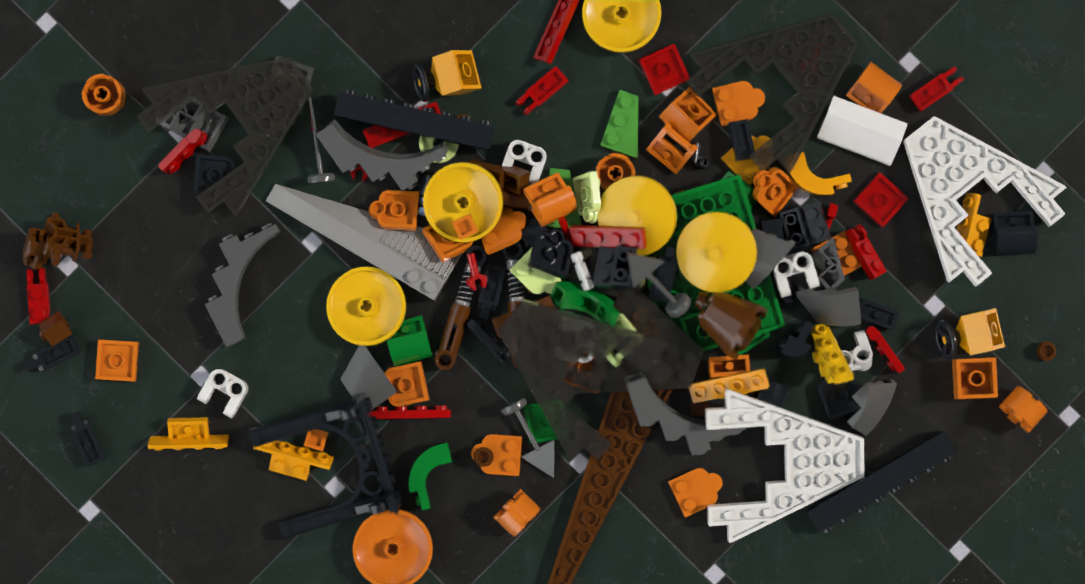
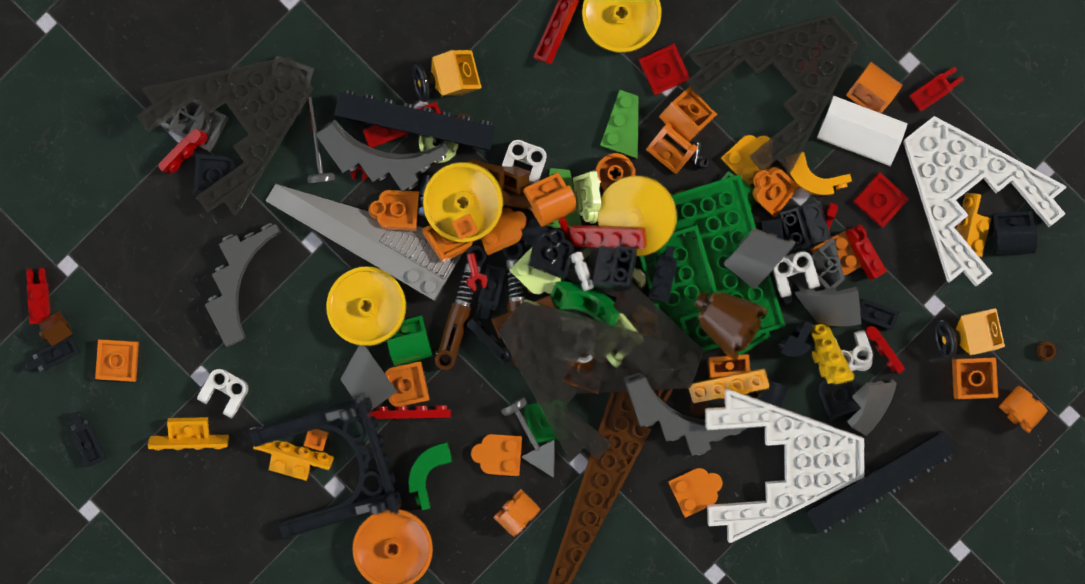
reddish brown piece [23,213,93,270] -> none
orange brick [82,74,126,116] -> none
reddish brown plate [474,447,494,467] -> none
red hinge [515,66,569,115] -> none
dark grey piece [627,253,691,318] -> none
yellow dish [676,212,757,292] -> none
orange plate [712,81,765,127] -> none
black tile [727,119,756,162] -> none

